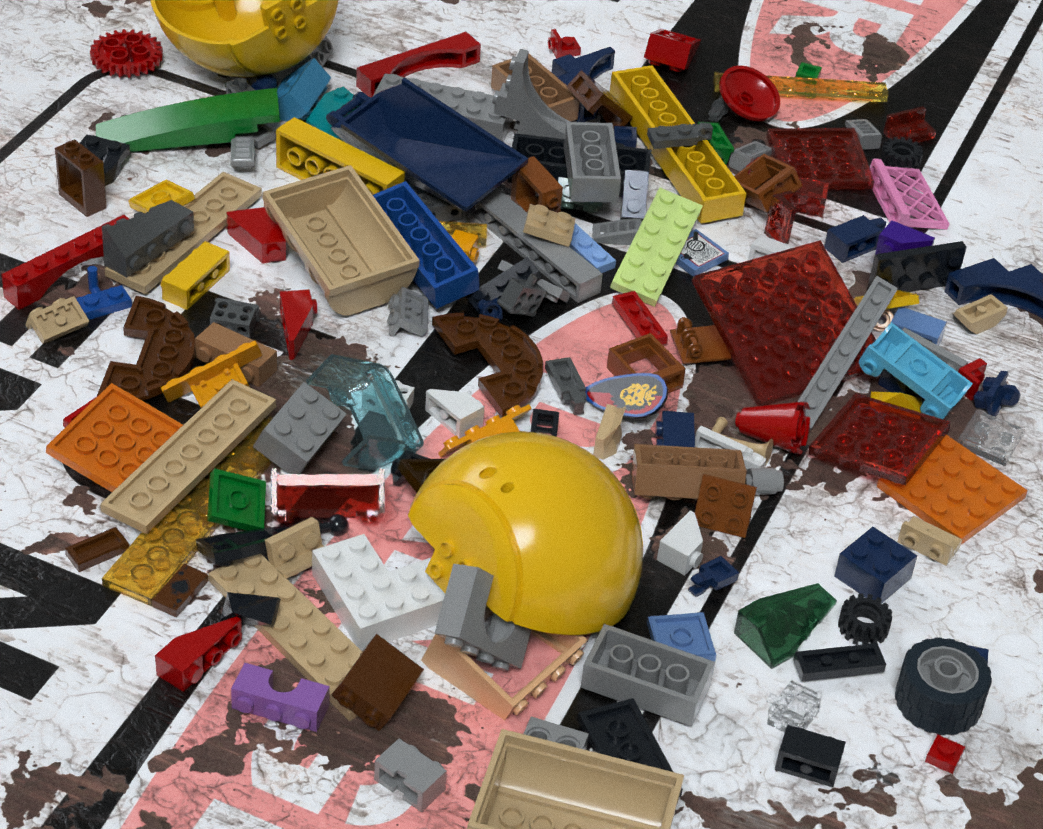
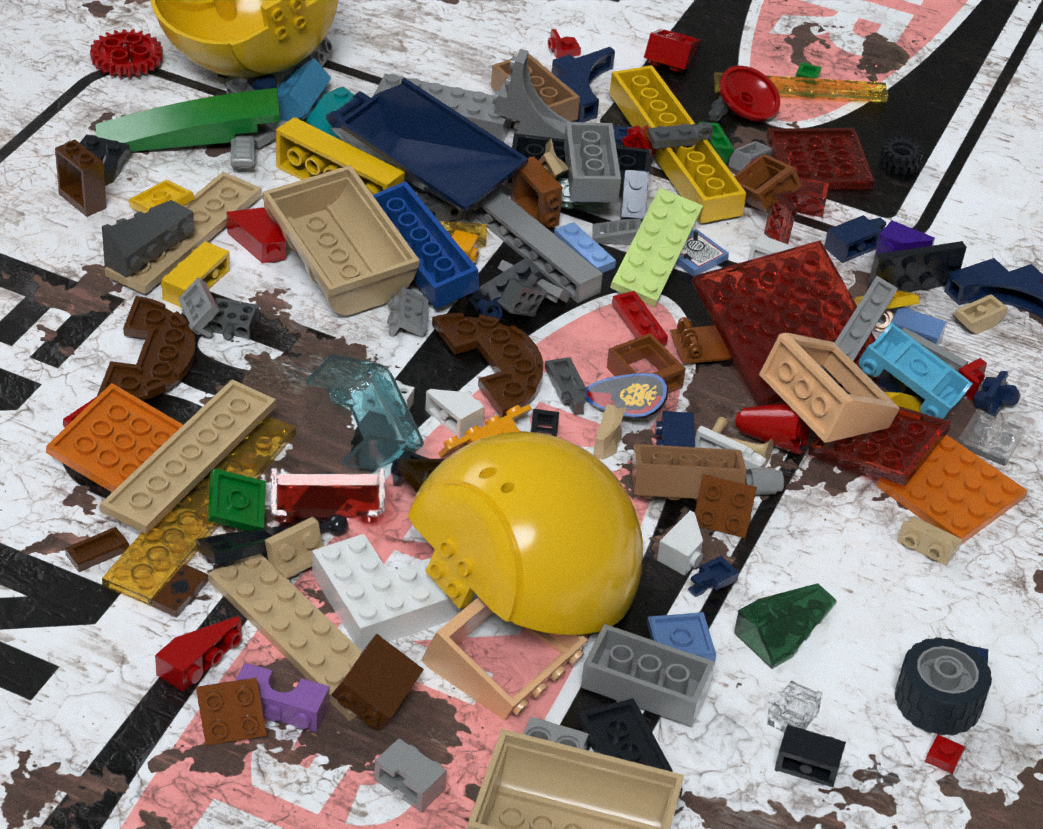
red arch [1,215,129,310] -> none
tan bracket [26,296,89,344] -> none
blue plate [76,266,132,320] -> none
light orange bracket [161,340,262,408] -> none
medium nougat brick [195,322,277,387] -> none
black slope [220,592,281,627] -> none
light grey brick [253,382,347,479] -> none
red slope [280,289,317,360] -> none
red arch [356,32,481,98] -> none
light grey arch [435,564,531,671] -> none
tan plate [523,204,576,247] -> none
reddish brown panel [566,70,633,130] -> none
black plate [793,643,886,681] -> none
dark blue brick [834,526,918,604] -> none
black tyre [838,593,893,645] -> none
light grey slope [845,119,882,150] -> none
bright pink fence [866,159,950,230] -> none
clear red bracket [883,106,936,143] -> none
none -> light grey bracket [178,278,219,338]
none -> dark orange hinge [196,677,267,745]
none -> tan slope [538,138,569,179]
none -> red bracket [621,125,655,156]
none -> light nougat windscreen [759,333,900,443]

